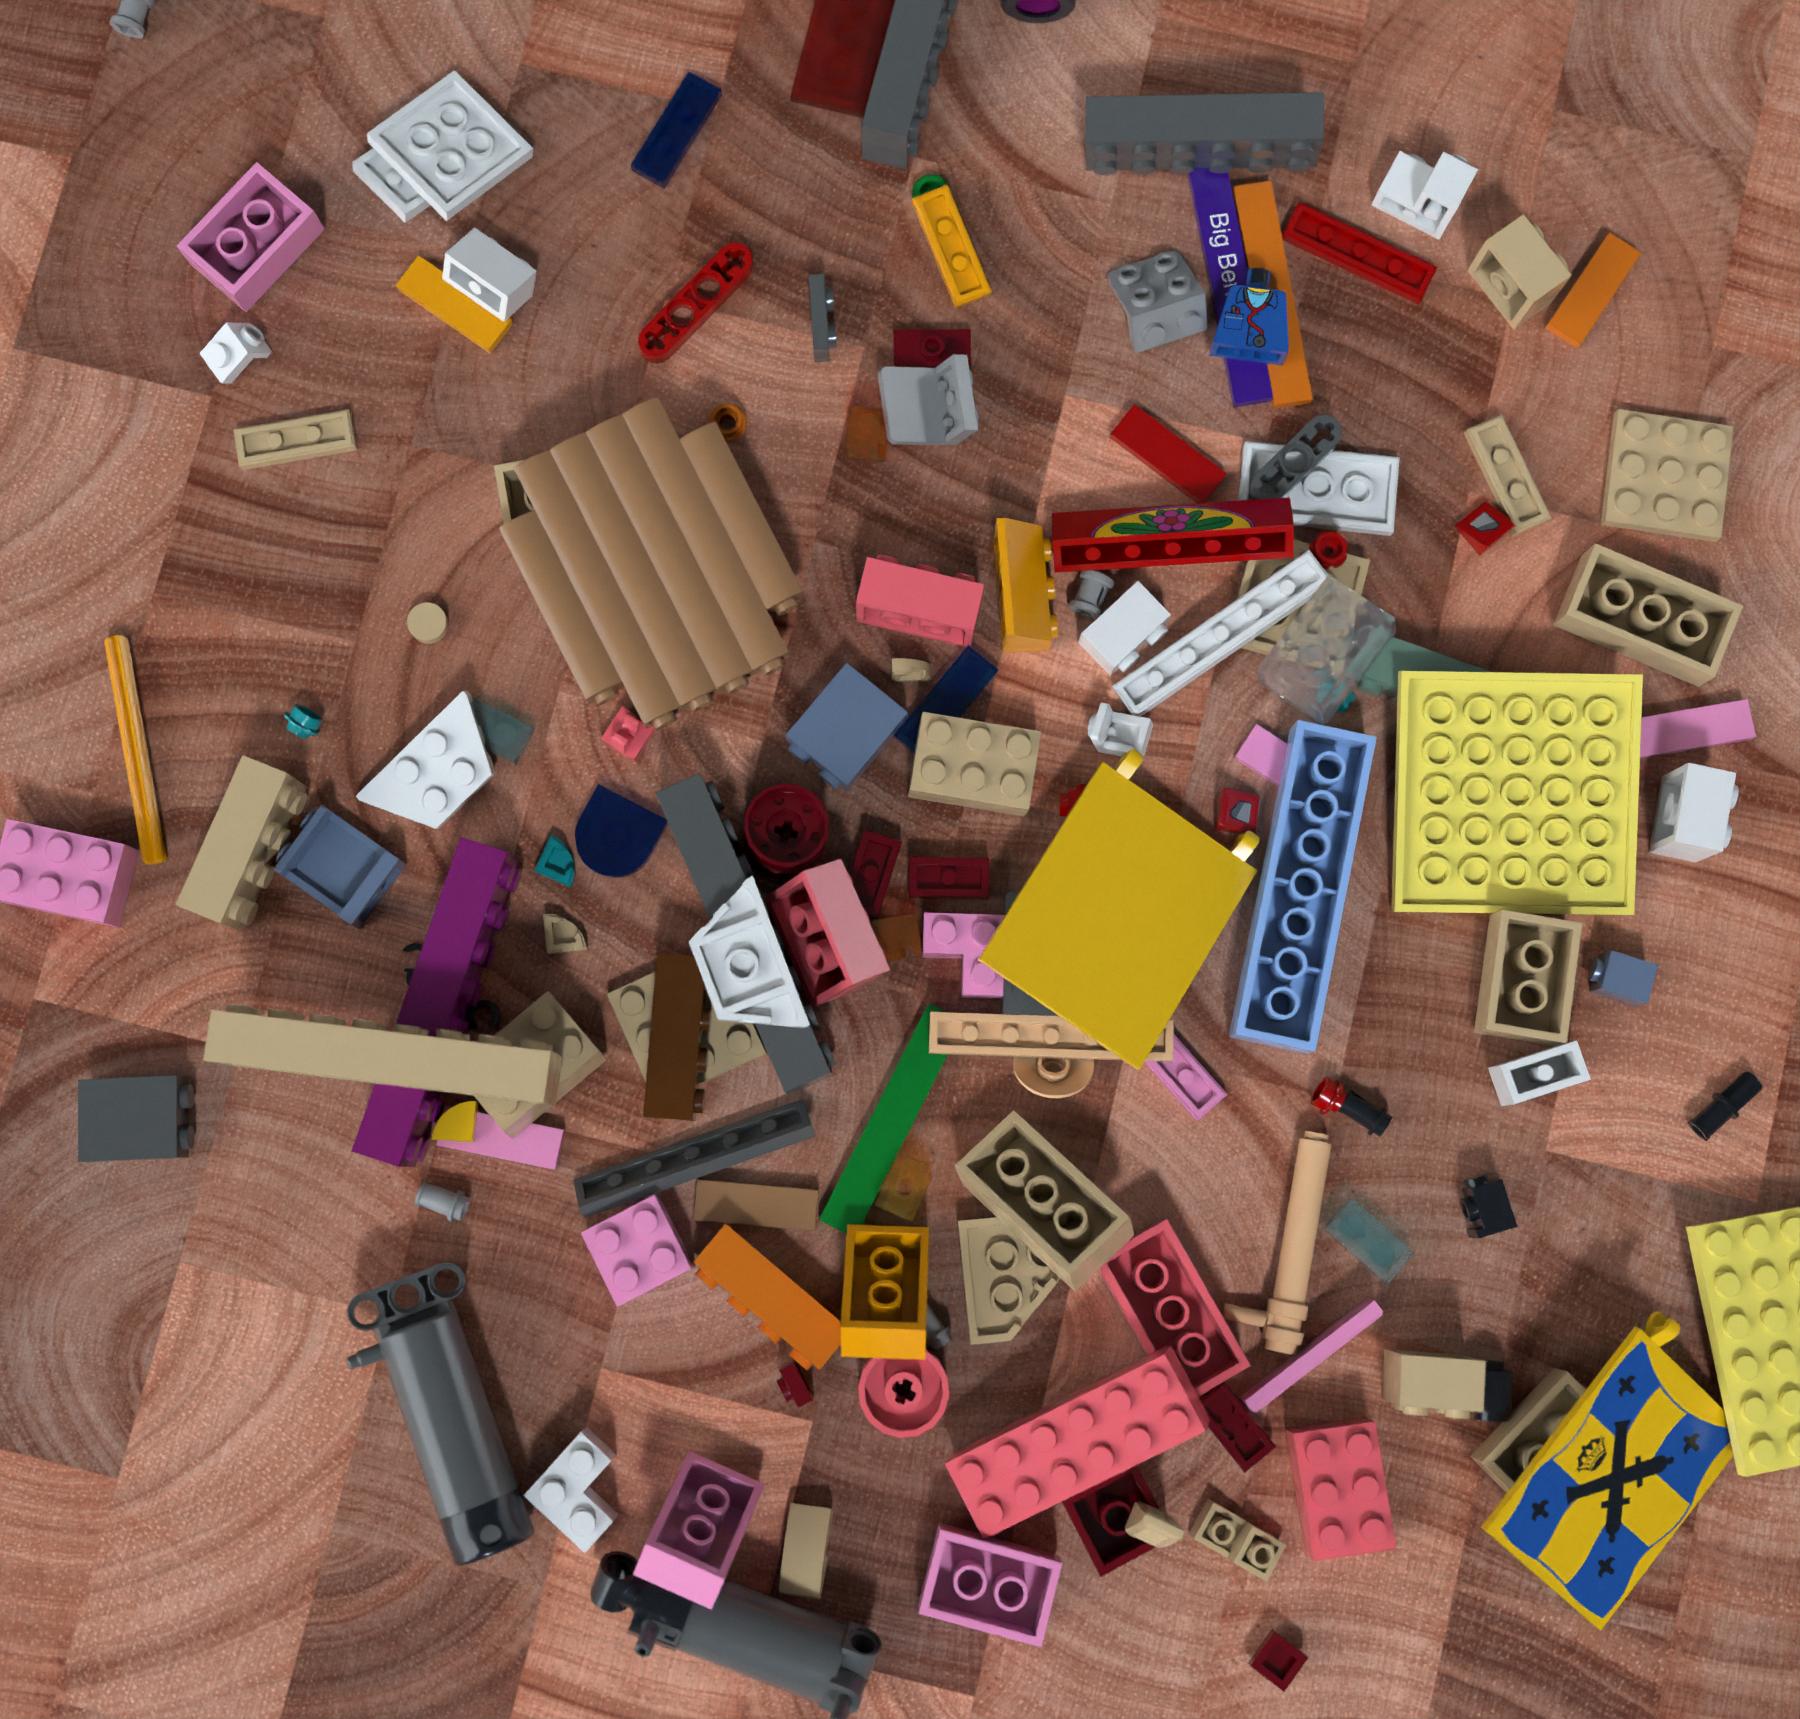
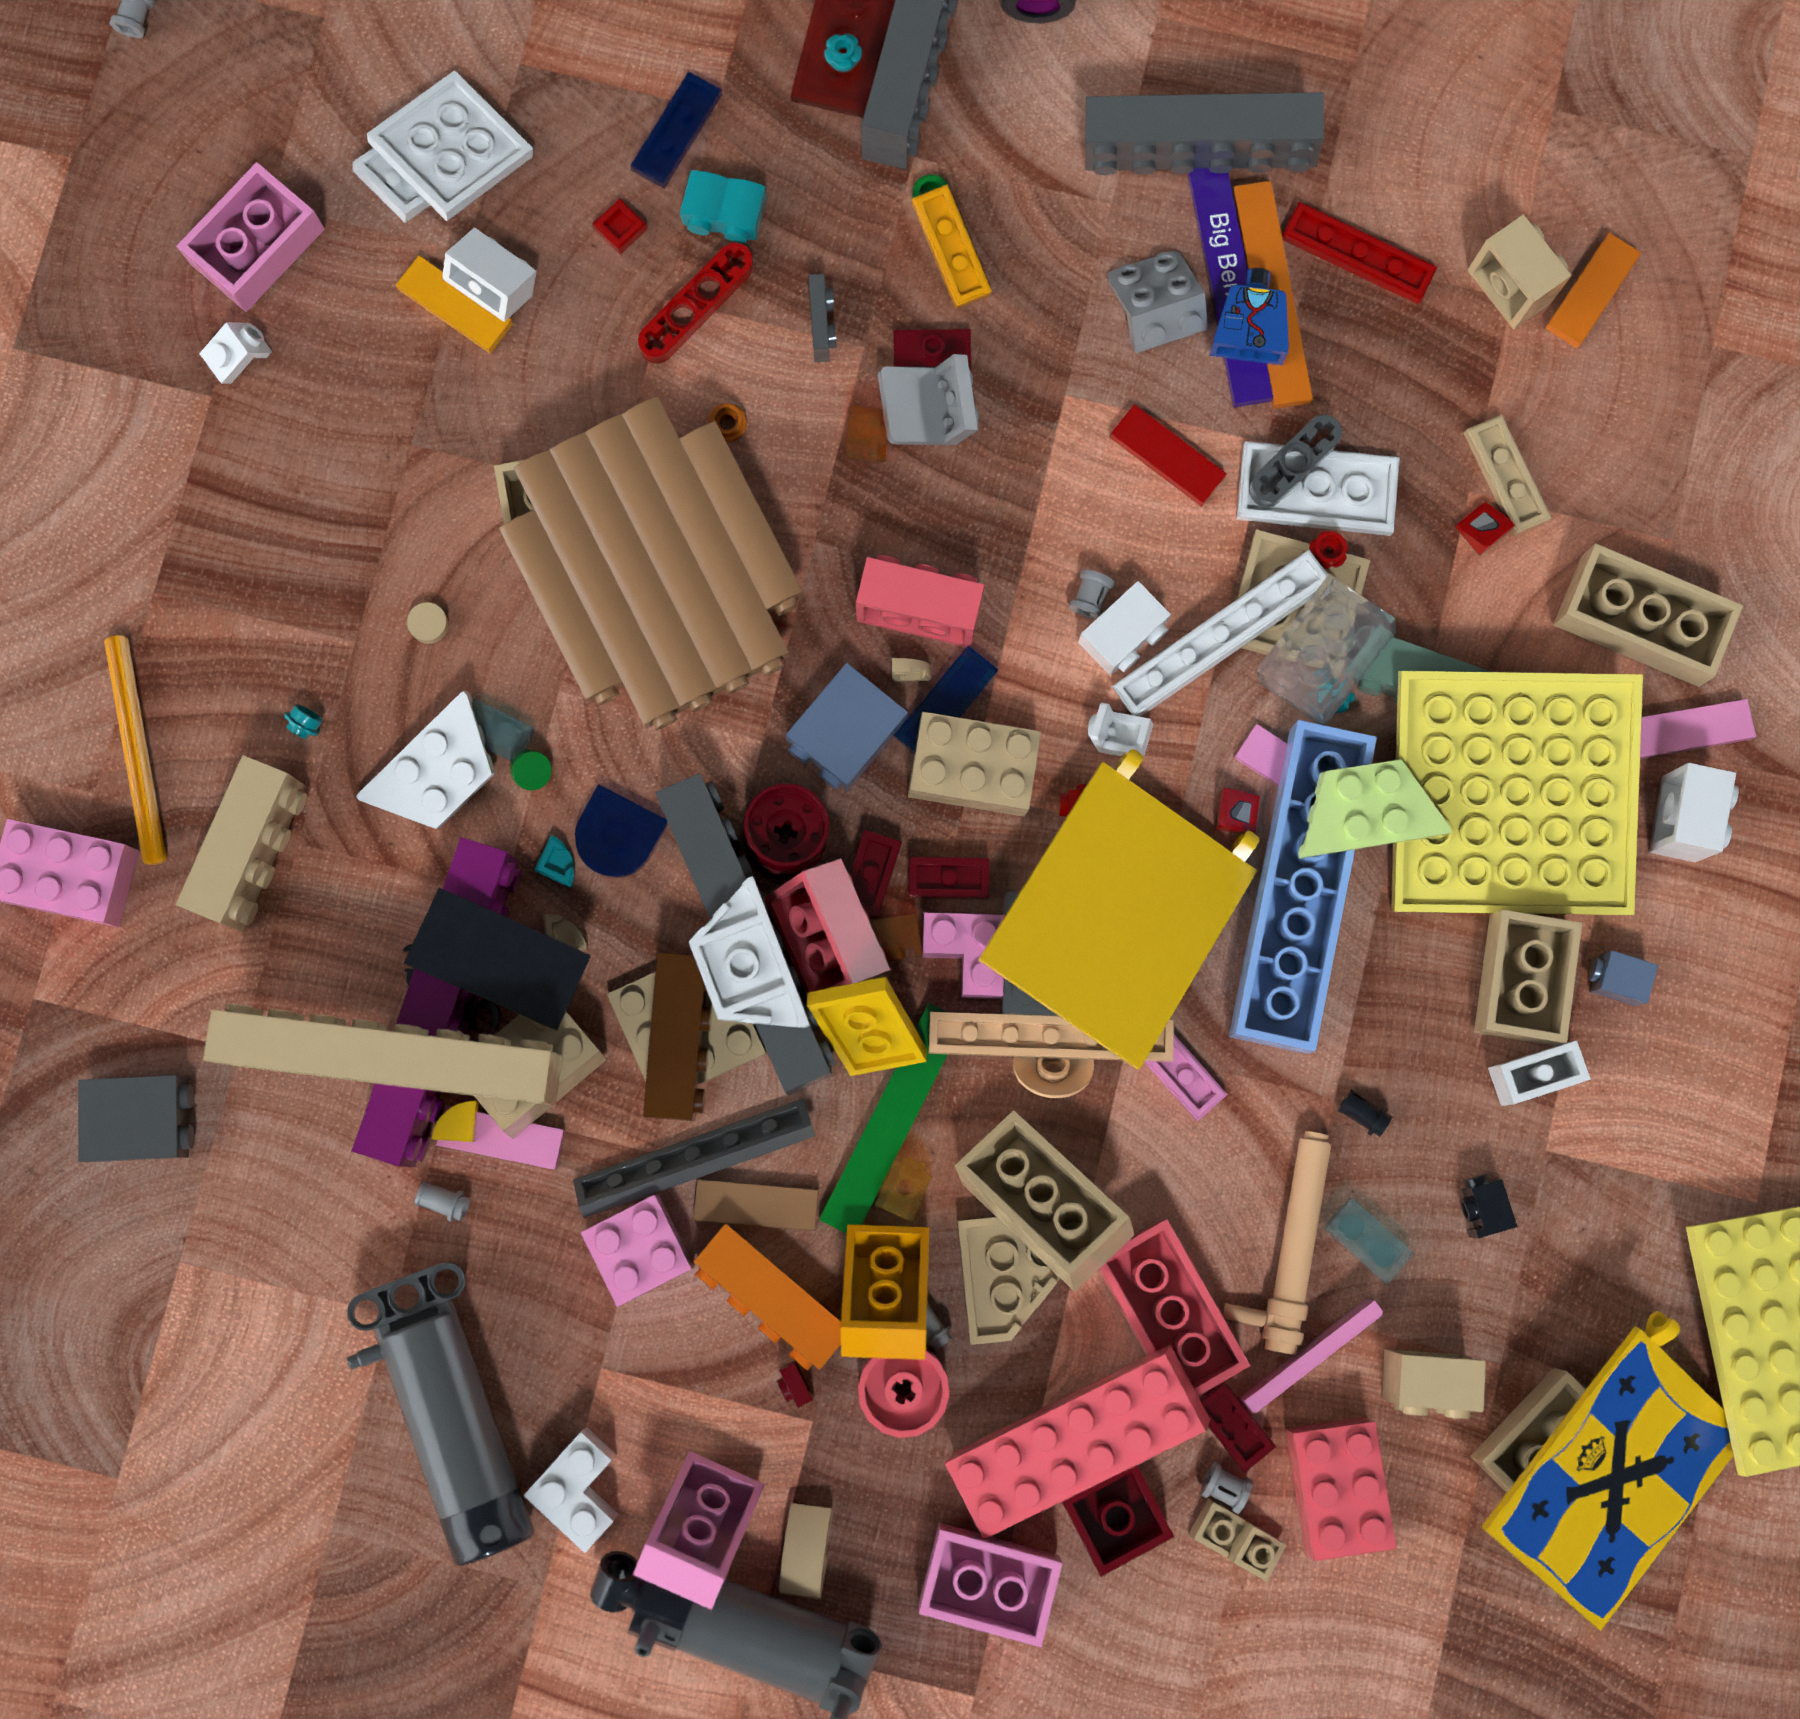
tan tile [233,409,358,470] -> none
sand blue panel [274,805,407,929] -> none
coral tile [601,707,656,762] -> none
light orange slope [993,518,1058,653] -> none
red brick [1052,497,1294,573] -> none
tan slope [1125,1501,1185,1548] -> none
dark red plate [1248,1629,1309,1692] -> none
red plate [1310,1076,1347,1115] -> none
white brick [1371,151,1478,239] -> none
black brick [1474,1360,1513,1422] -> none
tan plate [1601,409,1734,542] -> none
black axle [1688,1072,1763,1141] -> none
none -> black tile [404,888,591,1031]
none -> green tile [509,749,552,791]
none -> red tile [592,198,648,255]
none -> teal brick [680,170,768,243]
none -> yellow plate [807,977,927,1076]
none -> teal plate [824,33,862,72]
none -> light grey bush [1200,1461,1254,1514]
none -> yellowish green wing [1298,759,1451,859]

